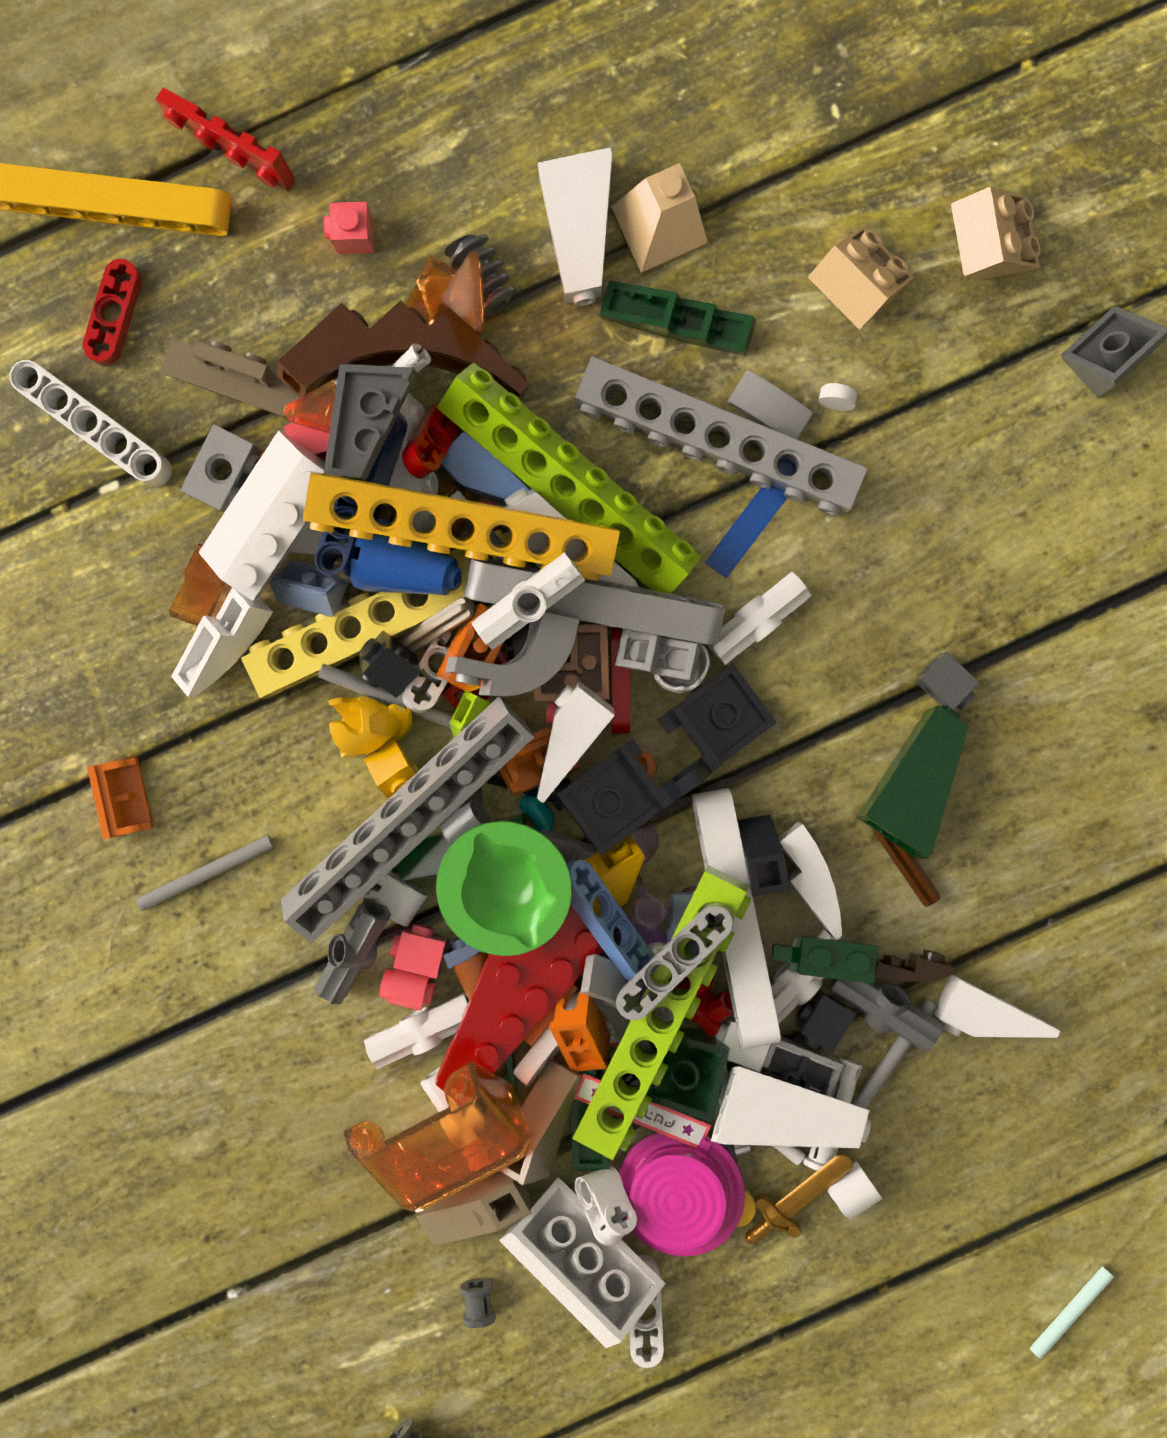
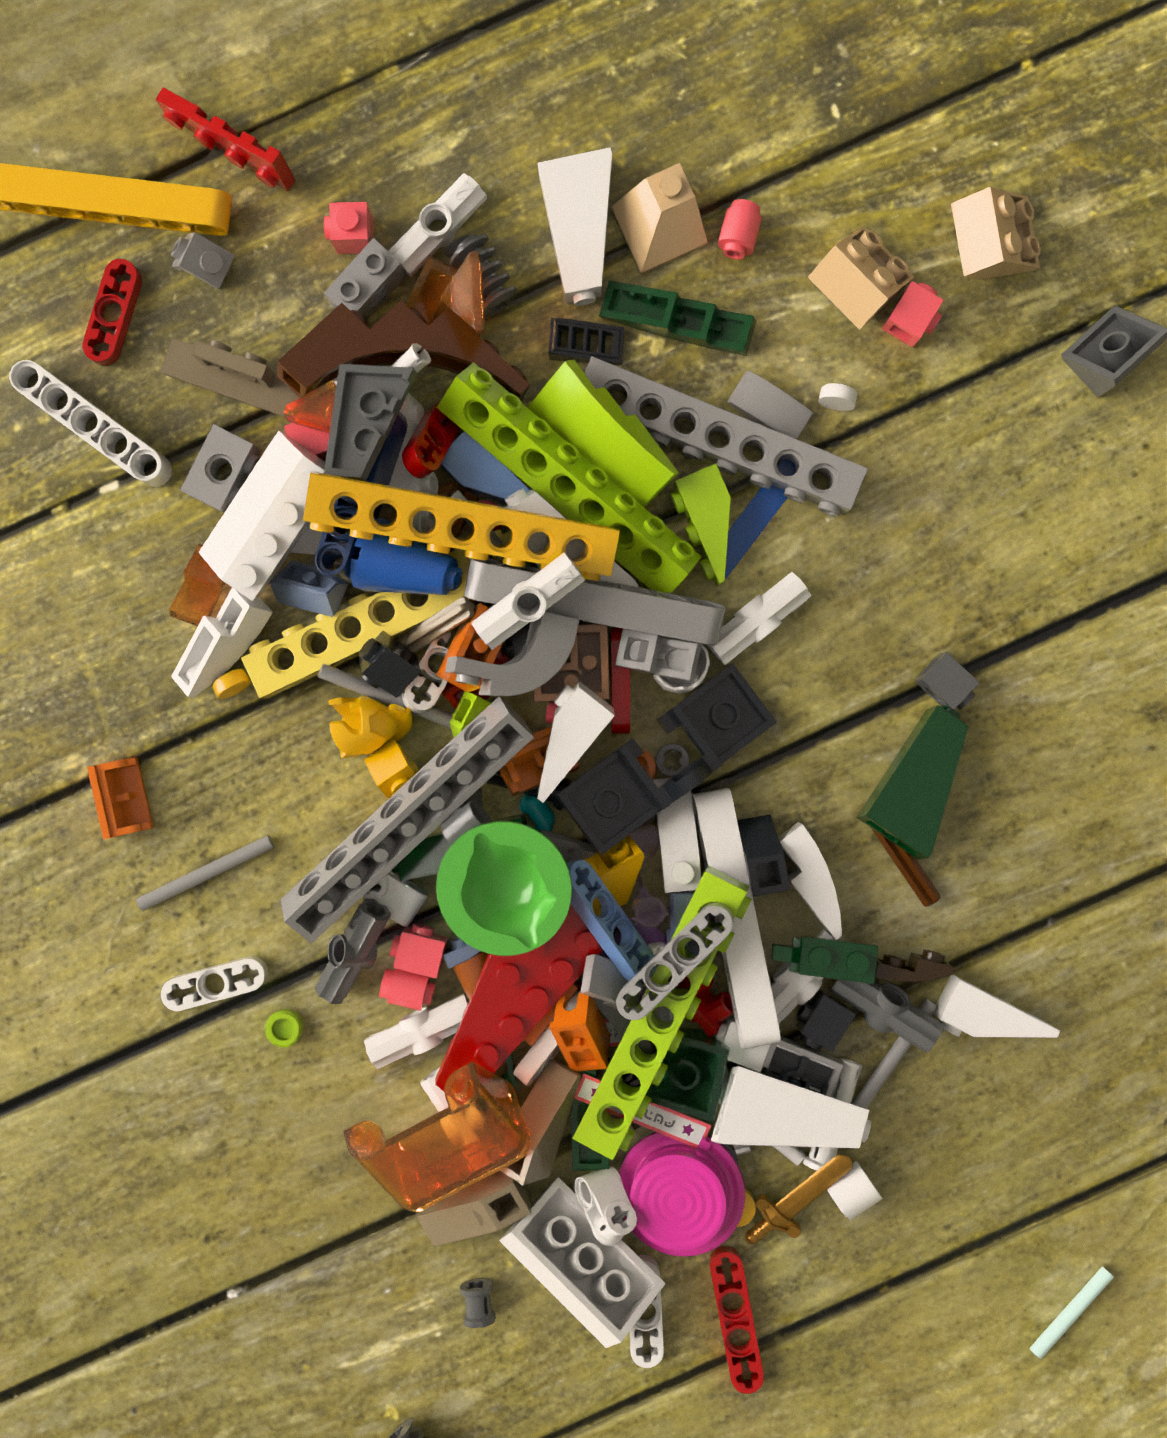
none -> white beam [161,956,269,1011]
none -> light grey bracket [171,232,235,289]
none -> yellow tile [212,669,251,700]
none -> lime tile [265,1008,304,1048]
none -> light grey brick [323,238,406,321]
none -> white piece [389,173,487,278]
none -> lime slope [527,360,679,508]
none -> black slope [548,318,625,365]
none -> white slope [653,778,701,893]
none -> dark grey bush [655,743,689,777]
none -> lime slope [670,463,731,587]
none -> red beam [709,1246,764,1394]
none -> coral brick [718,199,762,260]
none -> coral brick [882,281,943,348]

